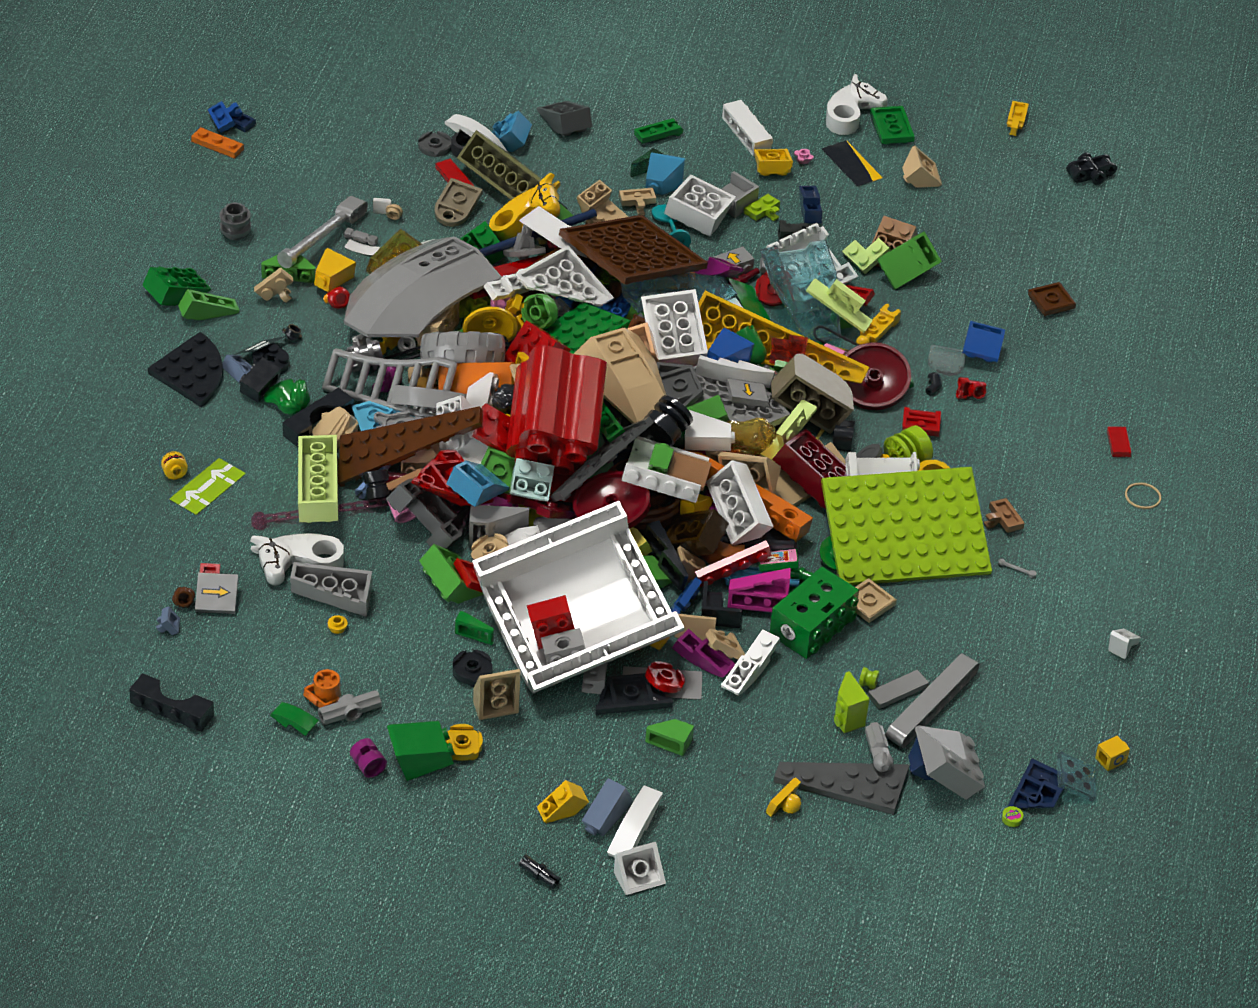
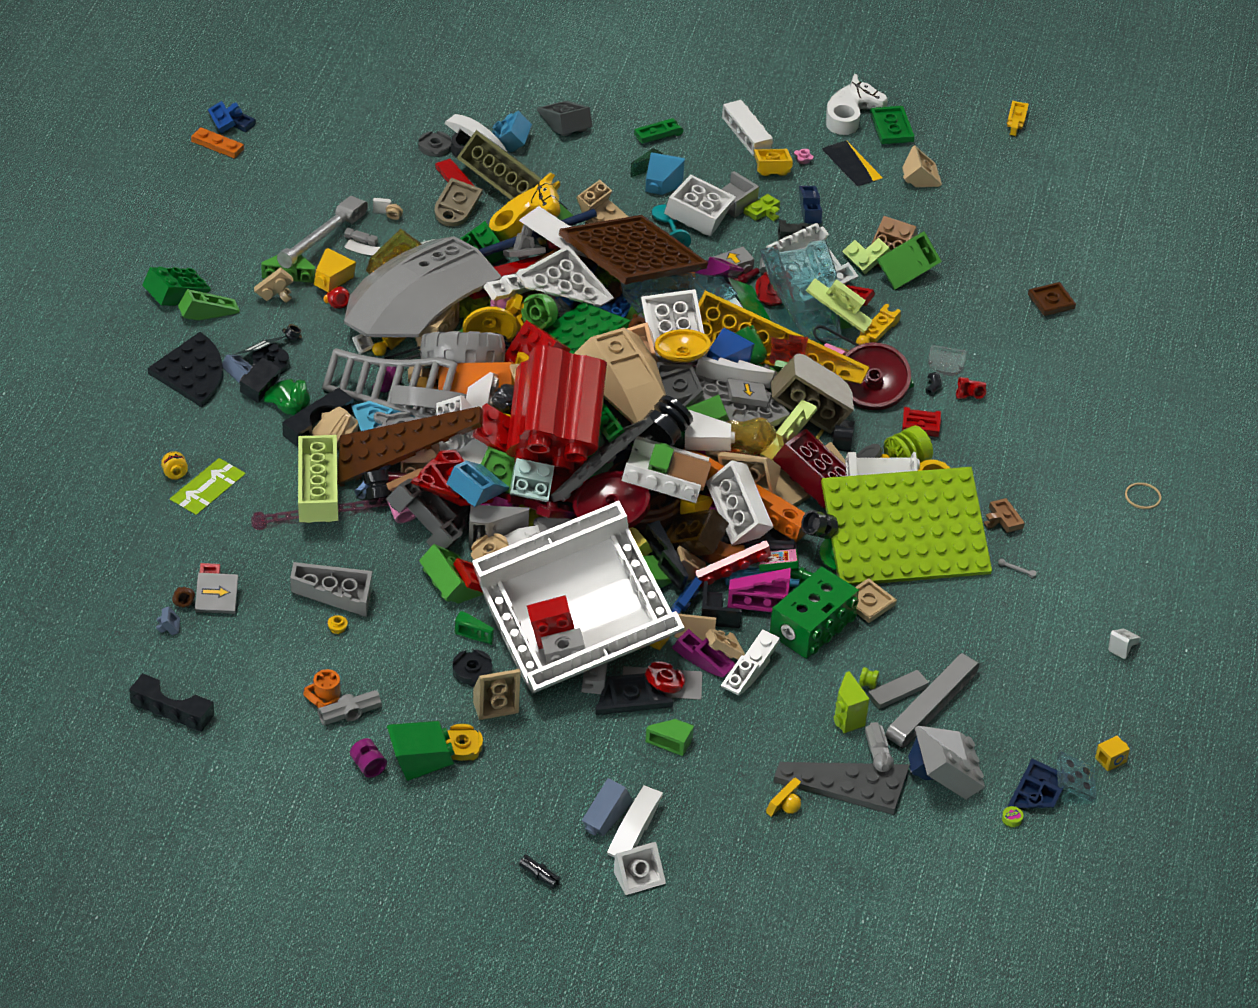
flat silver piece [219,202,251,240] -> none
white animal [250,533,344,586] -> none
green slope [270,702,319,736] -> none
flat silver piece [346,338,383,373] -> none
white plate [398,337,416,354] -> none
yellow slope [537,780,589,823] -> none
tan plate [619,188,656,215] -> none
blue slope [962,321,1005,362] -> none
black axle [1066,152,1117,185] -> none
red tile [1107,427,1132,457] -> none
none -> yellow dish [655,329,711,363]
none -> black wheel [801,510,838,539]

